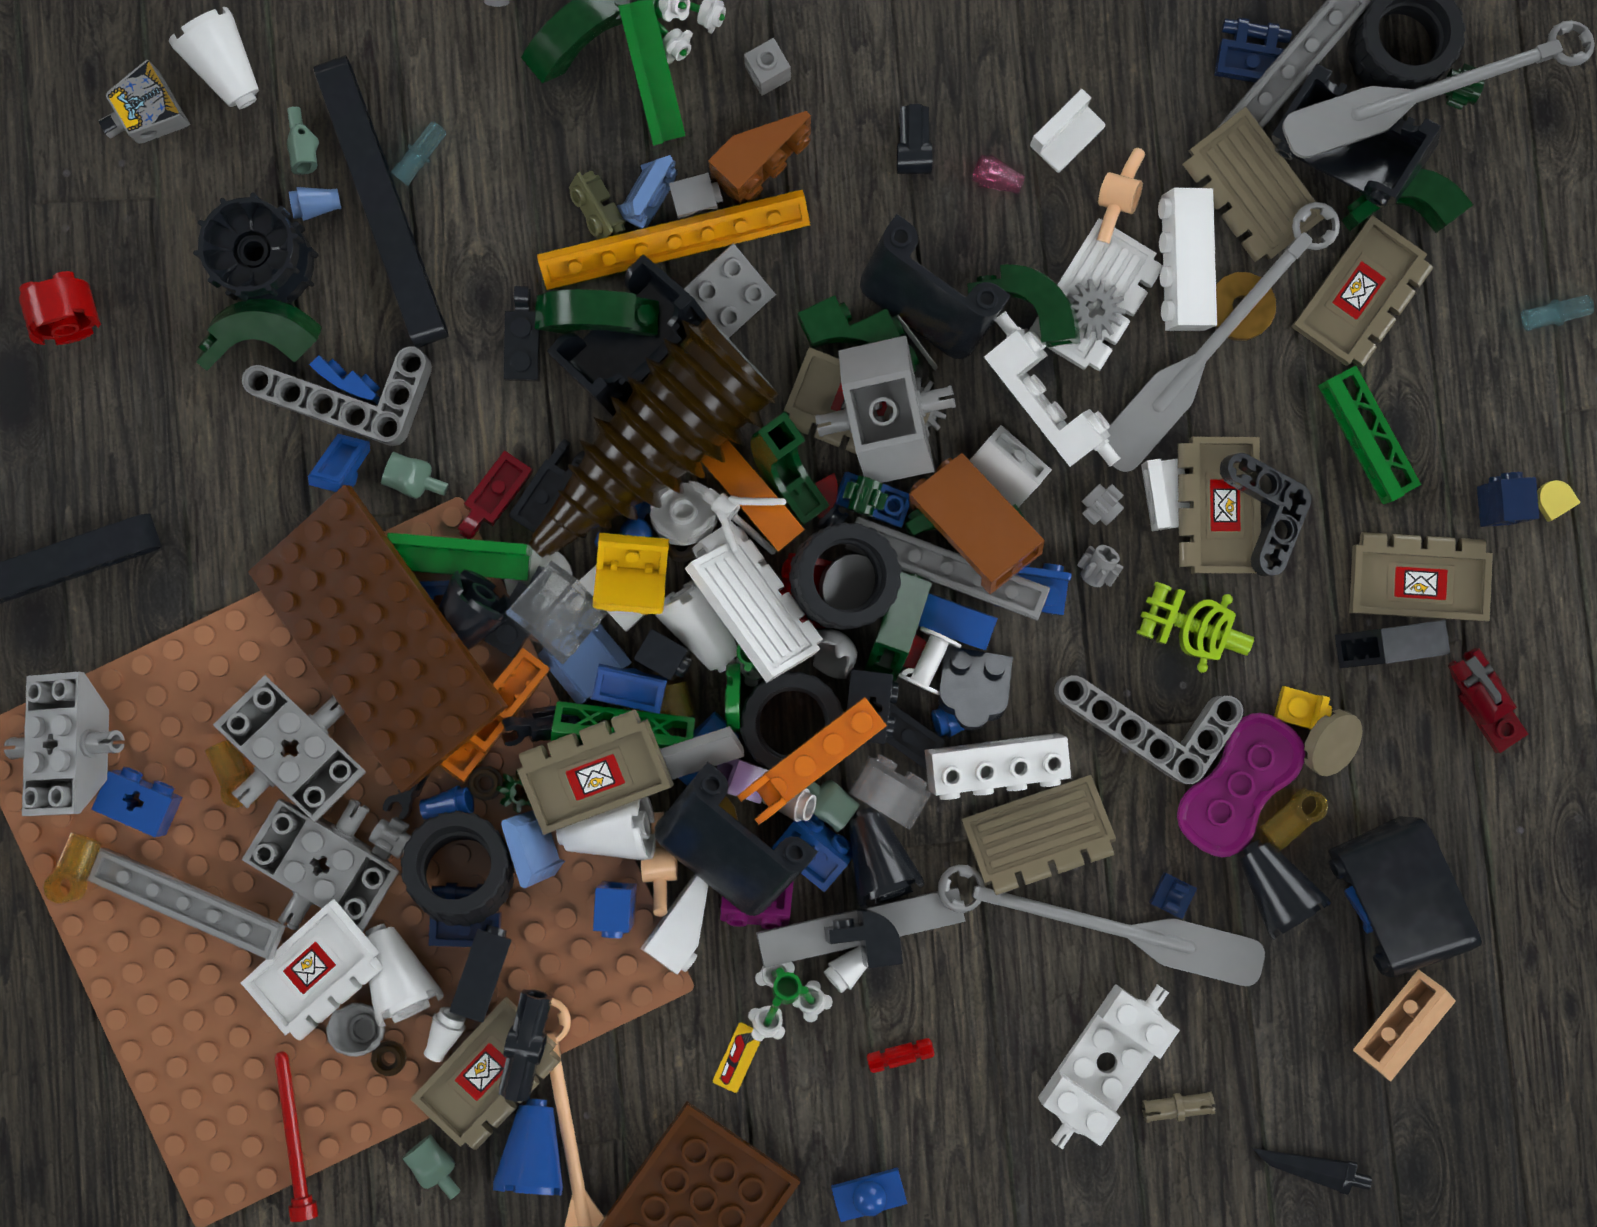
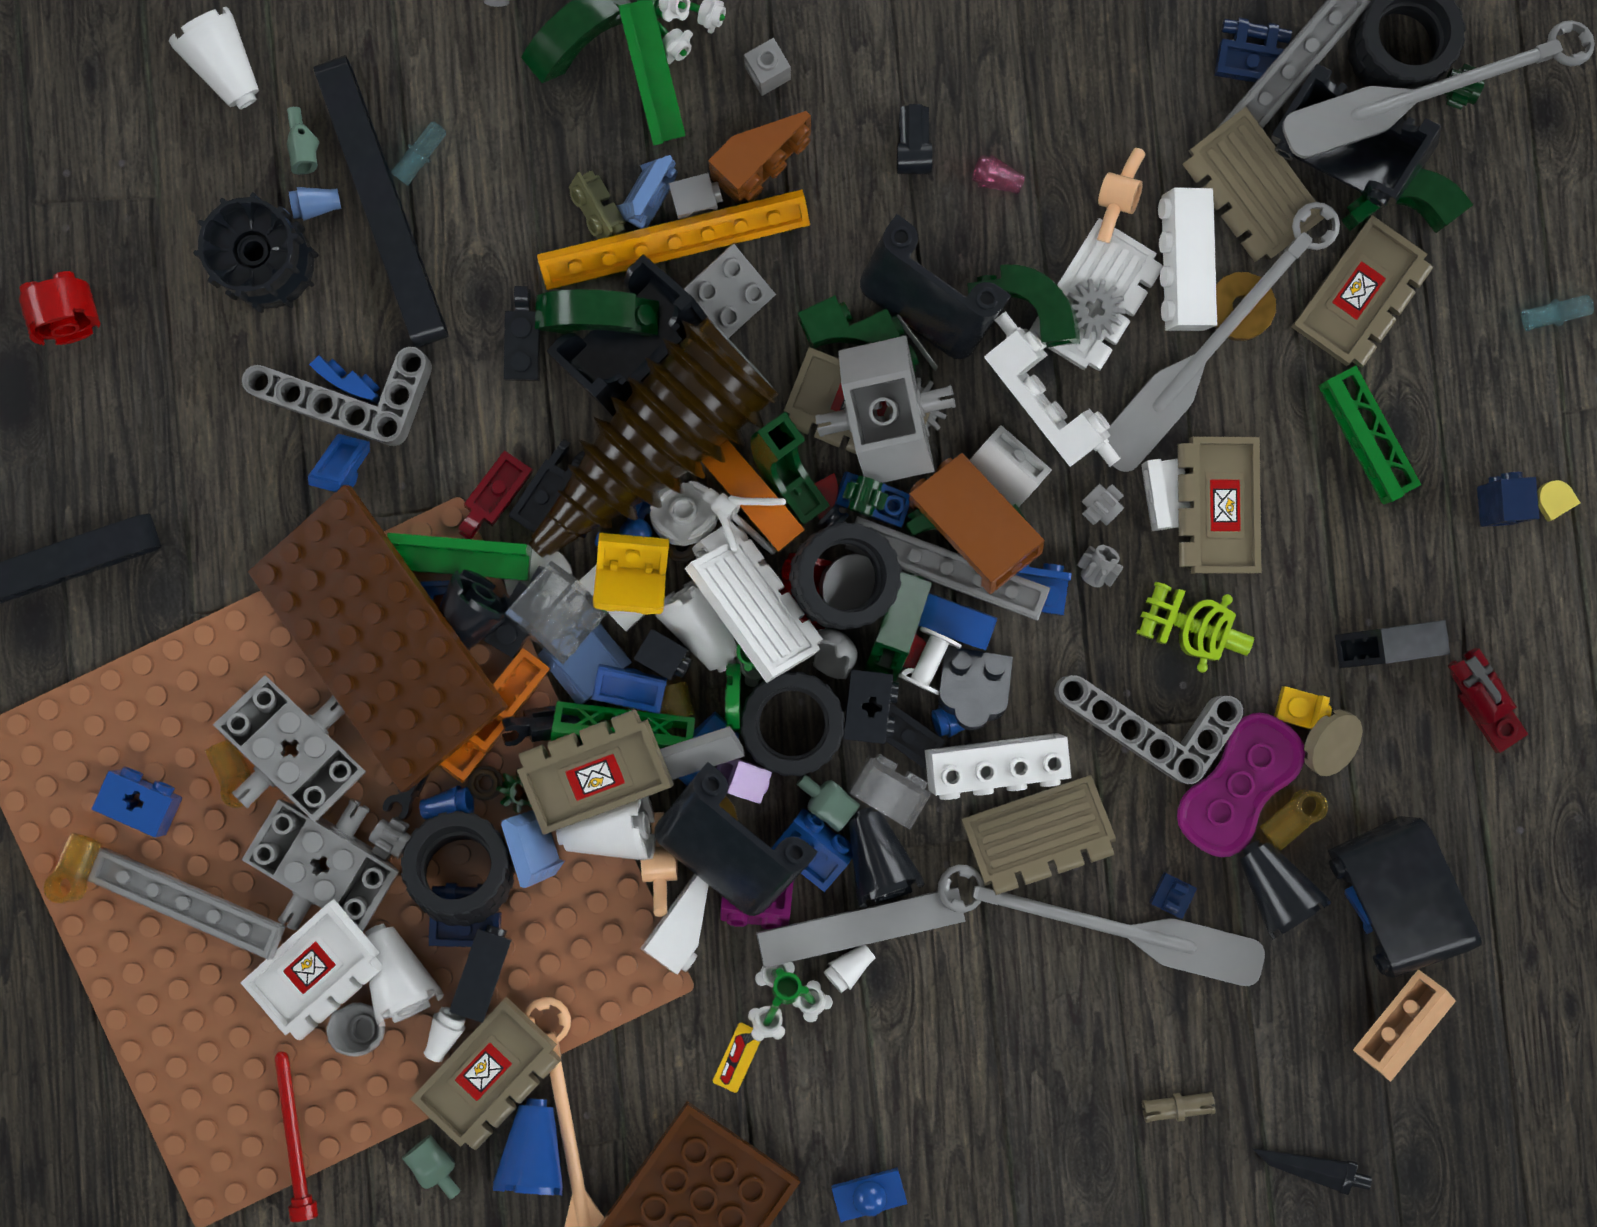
light grey slope [4,672,125,816] -> none
torso [98,60,191,144] -> none
dark green arch [196,299,322,371] -> none
dark brown plate [371,1040,407,1076] -> none
sand green piece [381,451,449,499] -> none
black piece [498,989,552,1102] -> none
blue brick [593,881,637,938] -> none
orange hinge [737,697,887,825] -> none
white cone [762,789,816,822] -> none
black brick [824,909,903,968] -> none
red axle [867,1038,935,1073] -> none
white panel [1030,89,1105,173] -> none
white brick [1038,984,1180,1149] -> none
black beam [1220,453,1311,577] -> none
dark tan hinge [1349,532,1493,622] -> none

